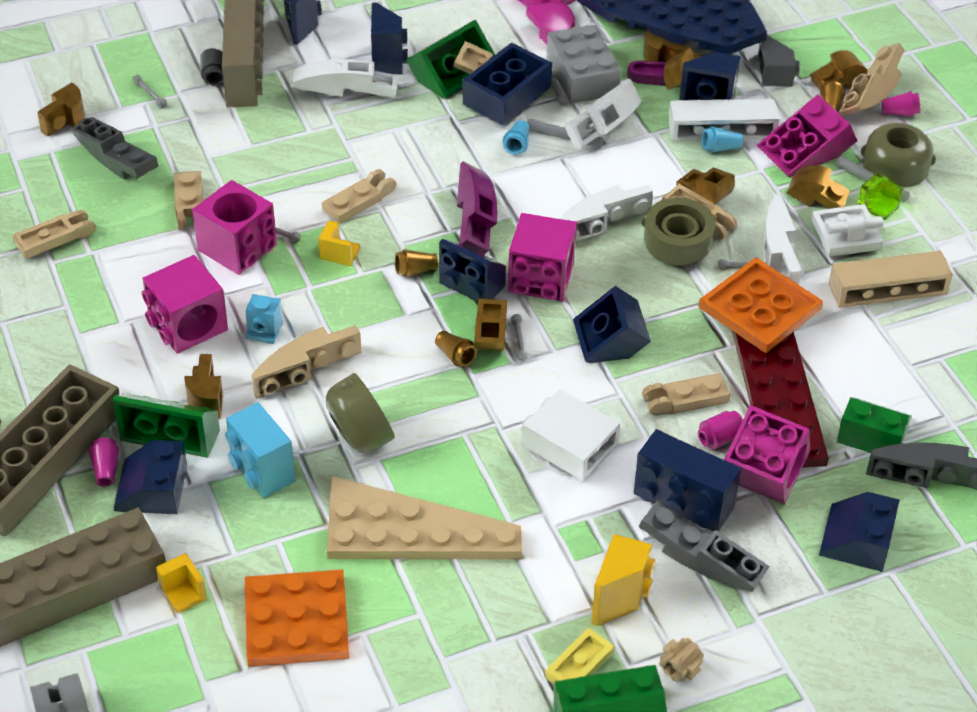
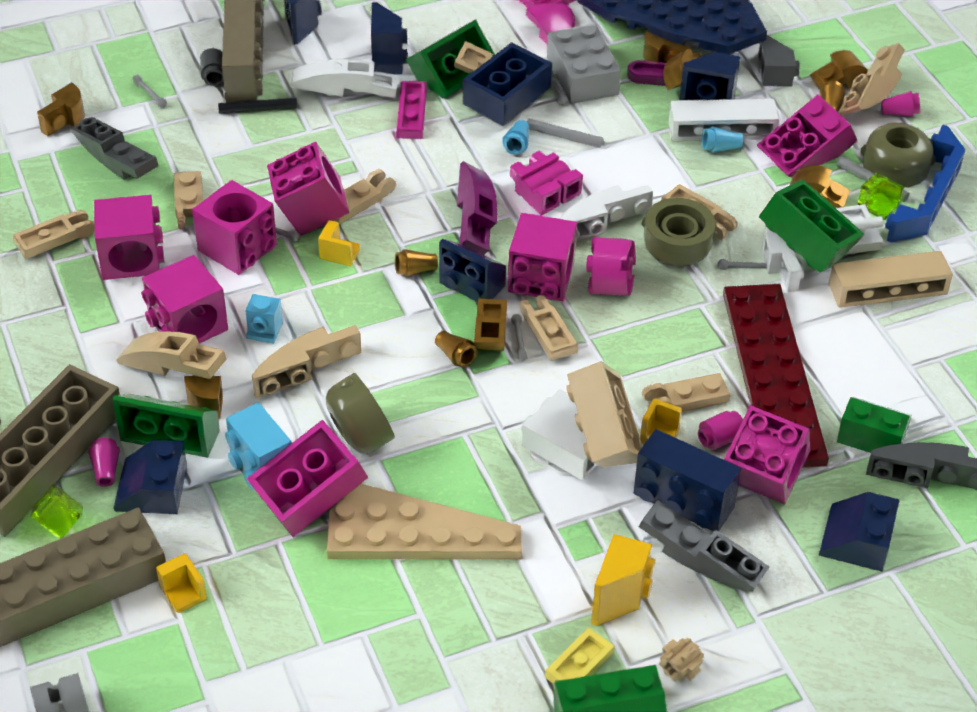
orange plate [245,569,349,667] -> none
white slope [564,79,641,149] -> none
dark blue slope [573,286,651,363] -> none
pearl gold brick [676,167,735,204] -> none
orange plate [698,257,823,353] -> none
none -> clear neon green panel [30,484,83,538]
none -> dark pink brick [94,195,164,280]
none -> tan slope [116,331,227,379]
none -> black bar [218,98,297,114]
none -> dark pink slope [247,419,368,537]
none -> dark pink brick [267,141,350,236]
none -> dark pink tile [396,81,427,139]
none -> dark pink hips [509,150,583,216]
none -> tan hinge [519,295,578,361]
none -> tan slope [566,361,642,468]
none -> dark pink brick [586,237,636,296]
none -> yellow panel [640,398,682,445]
none -> green slope [759,179,865,273]
none -> blue slope [885,125,966,242]

